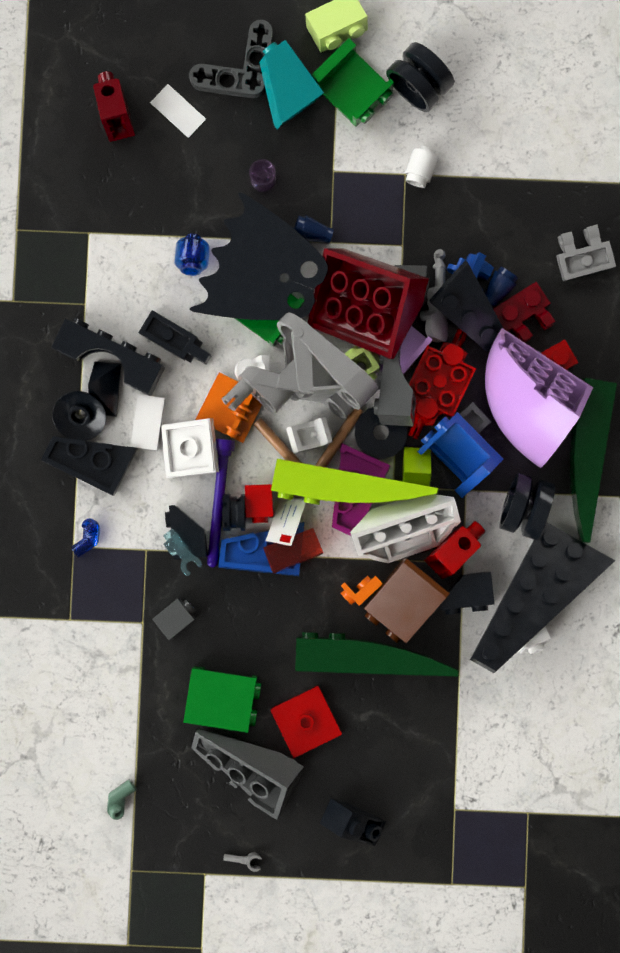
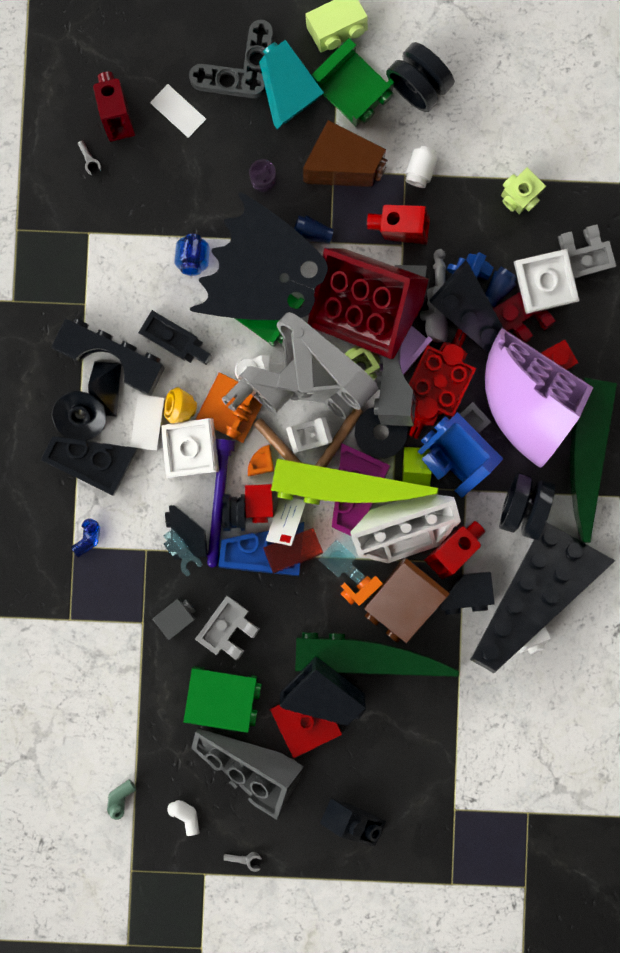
none -> light grey hand [78,140,102,176]
none -> yellow cone [164,387,197,424]
none -> white arm [168,800,200,836]
none -> light grey plate [195,596,260,660]
none -> orange tile [248,445,274,476]
none -> black slope [280,656,366,726]
none -> reddish brown slope [303,120,388,187]
none -> clear light blue plate [318,540,365,584]
none -> red torso [367,205,430,245]
none -> blue tile [422,445,453,480]
none -> yellowish green brick [501,167,546,214]
none -> white tile [514,249,579,314]

